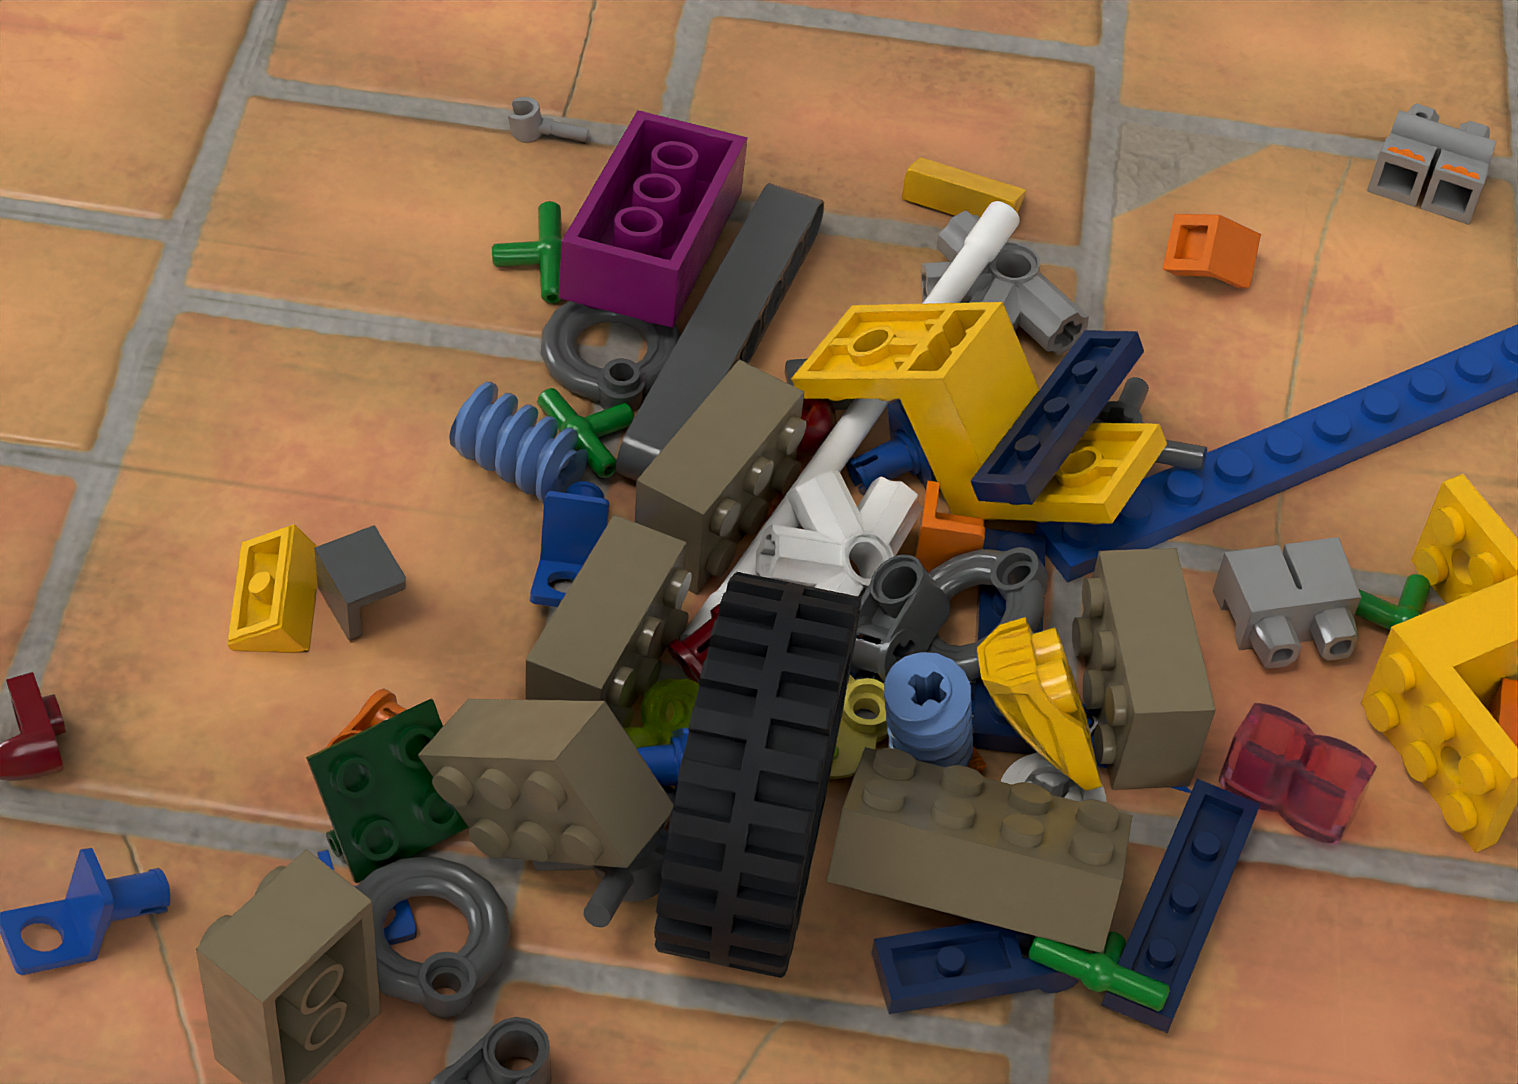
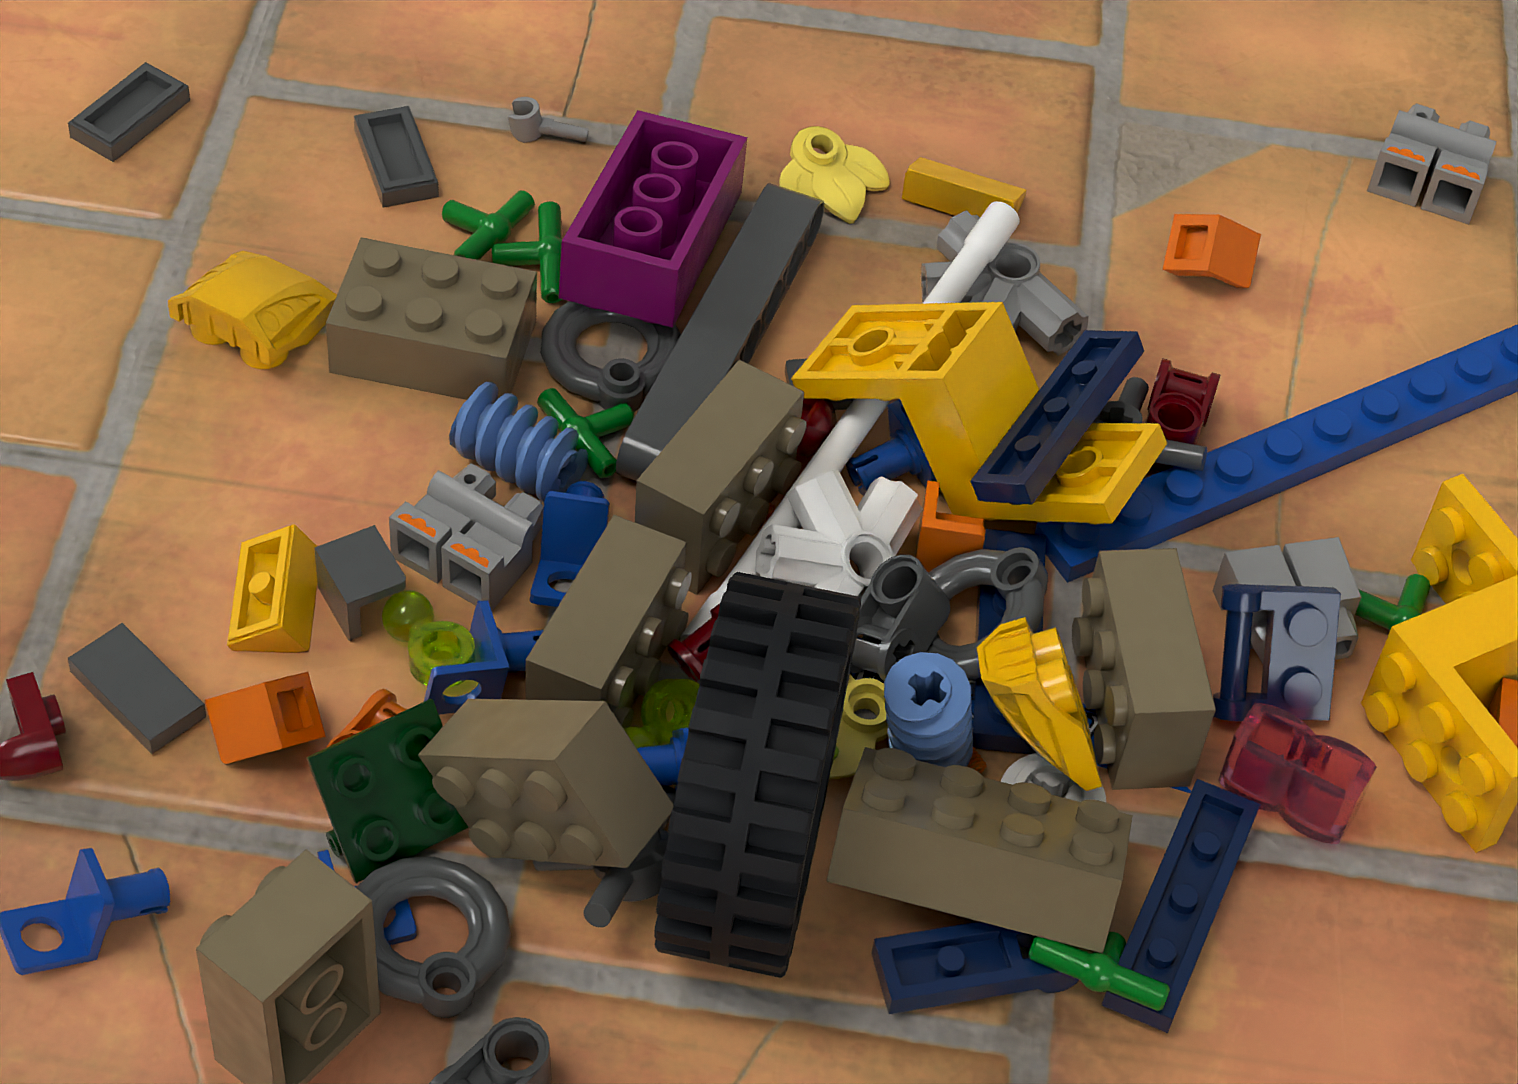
none -> dark grey tile [67,623,206,754]
none -> dark grey tile [68,62,190,162]
none -> yellow slope [168,251,337,369]
none -> orange panel [204,671,326,764]
none -> dark tan brick [326,237,537,400]
none -> dark grey tile [354,106,439,207]
none -> clear neon green plate [382,590,476,688]
none -> light grey hips [389,463,544,610]
none -> blue bracket [424,600,543,715]
none -> green piece [442,190,535,260]
none -> light yellow plate [779,126,890,224]
none -> dark red piece [1145,358,1221,472]
none -> dark blue plate [1213,584,1341,721]

